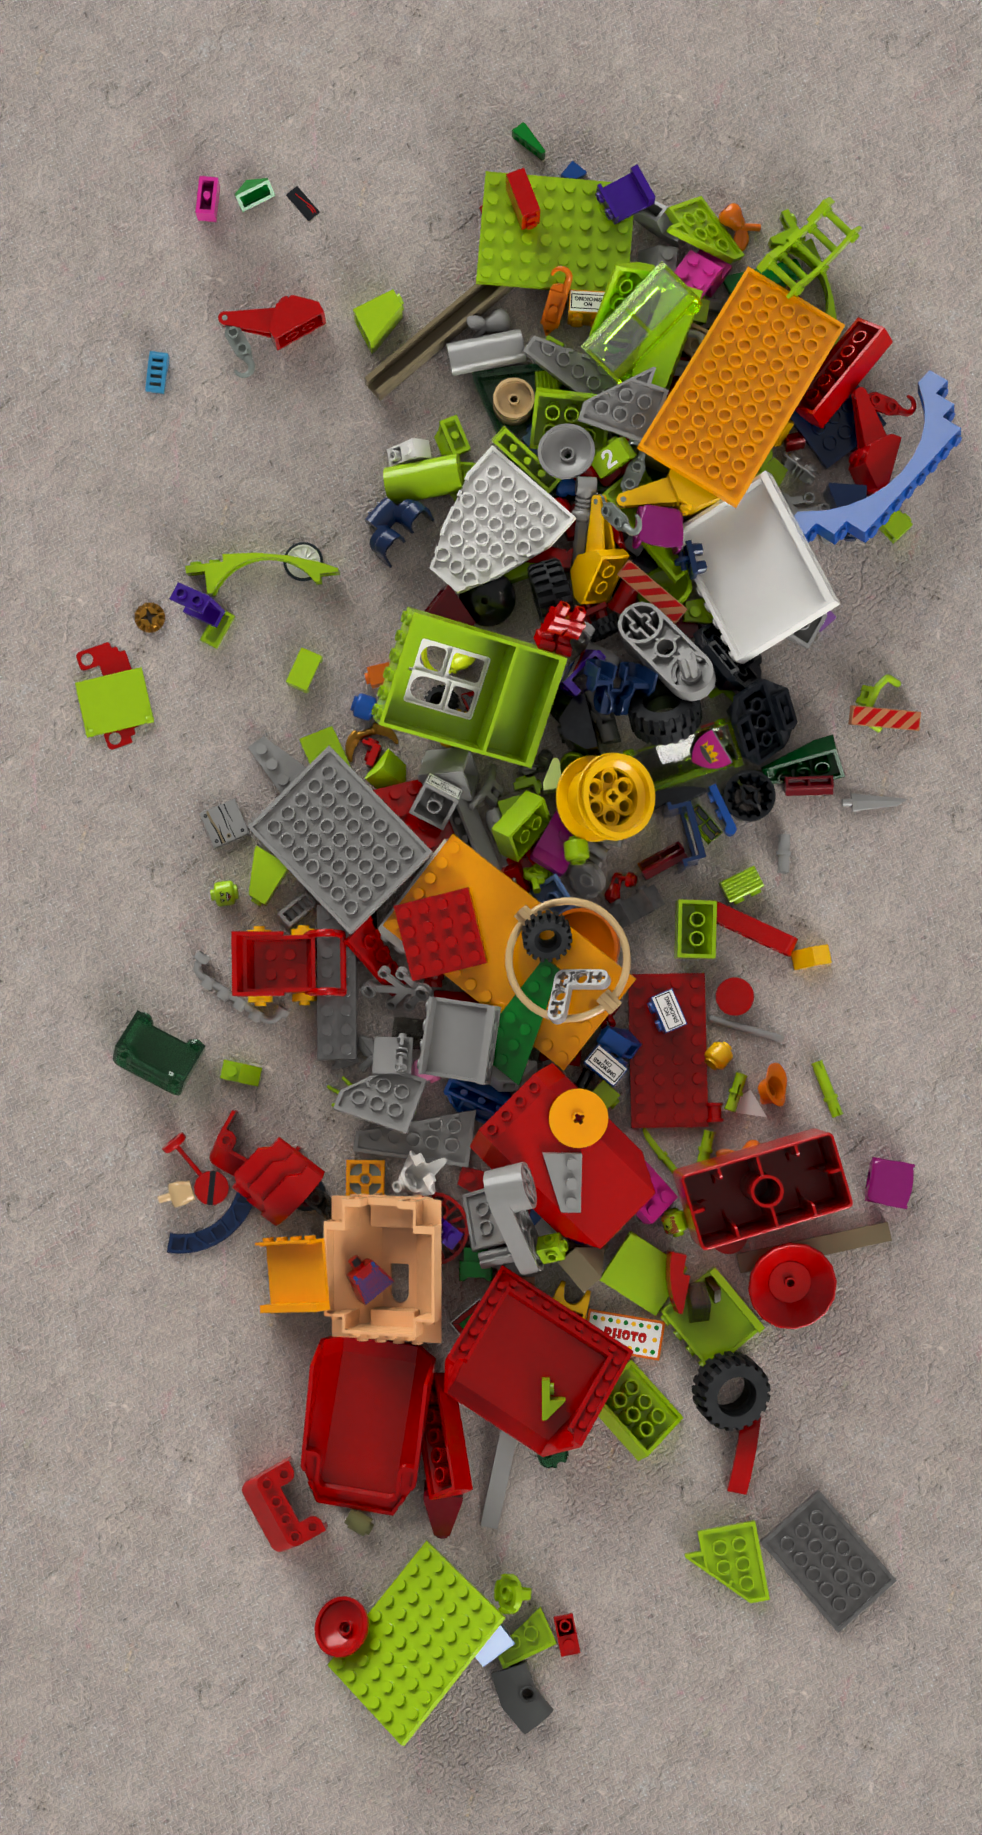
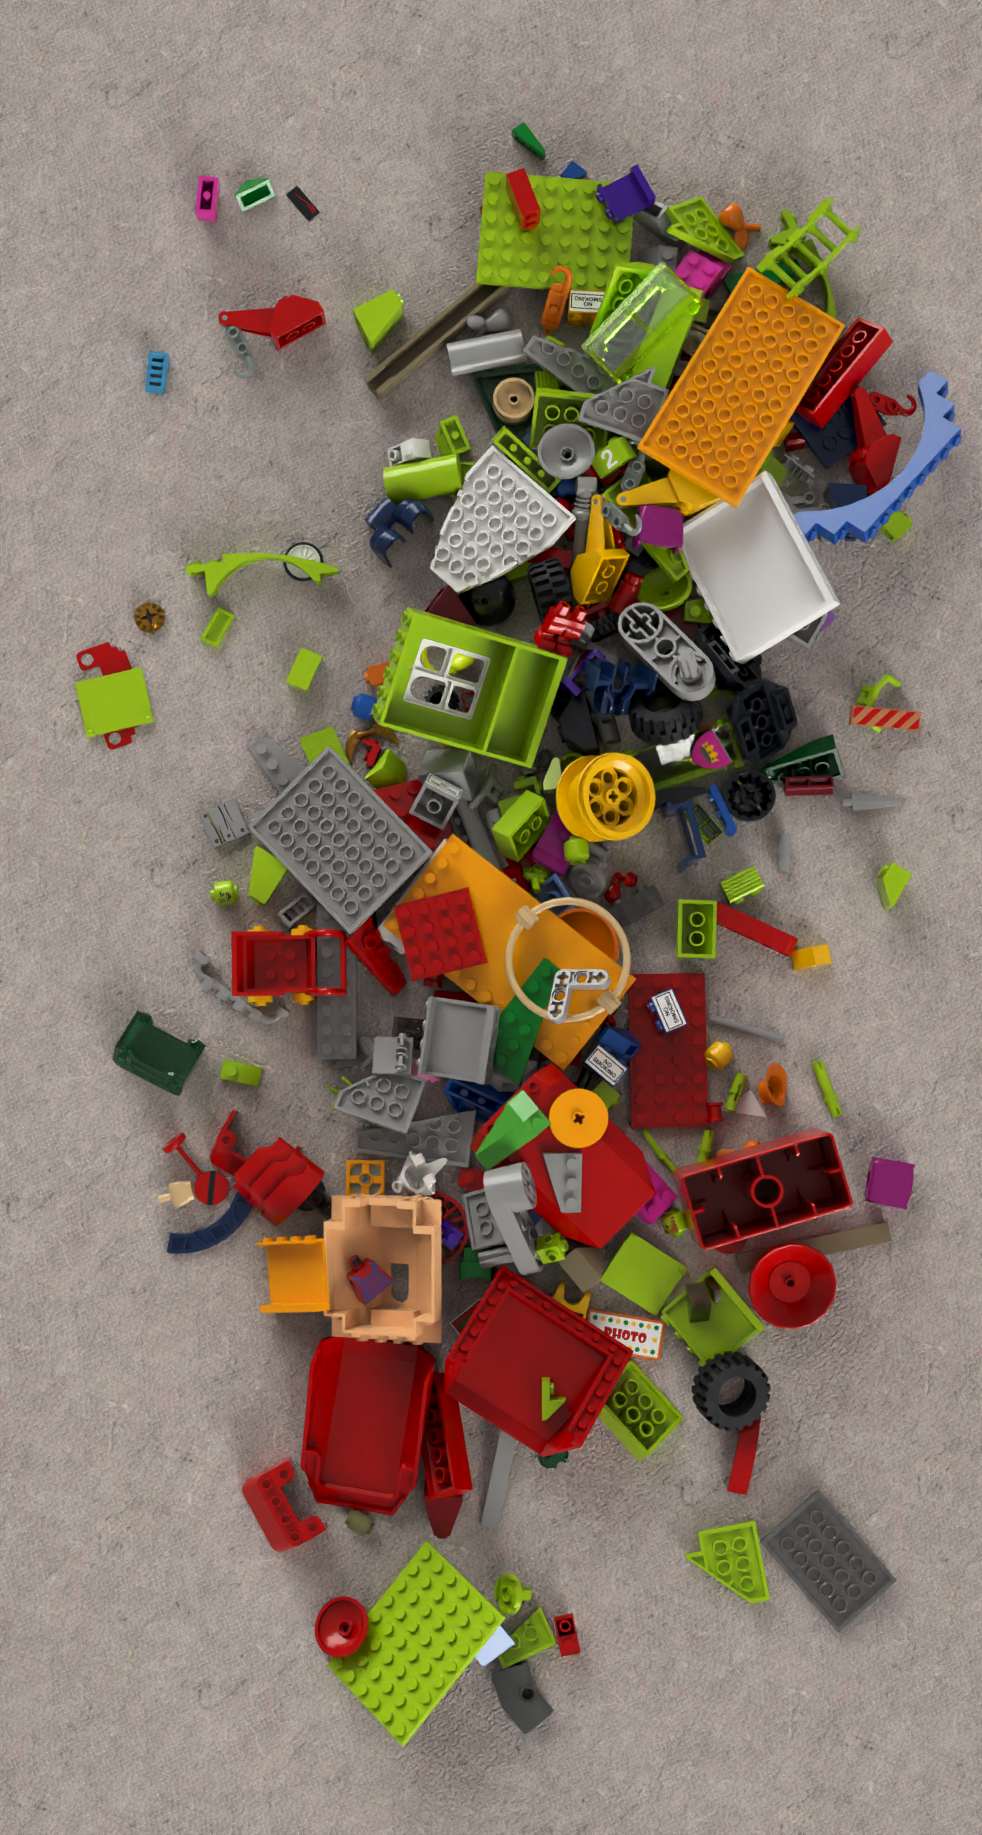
dark purple panel [169,582,225,628] -> none
light grey plant [361,966,433,1011] -> none
black tyre [522,910,573,962] -> none
tile [617,559,688,624] -> none
dark red piece [637,841,688,881] -> none
red slope [666,1250,690,1314] -> none
dark blue hips [674,540,707,580] -> none
red piece [715,977,754,1016] -> none
none -> bright green wedge [475,1089,551,1170]
none -> lime slope [876,862,912,910]

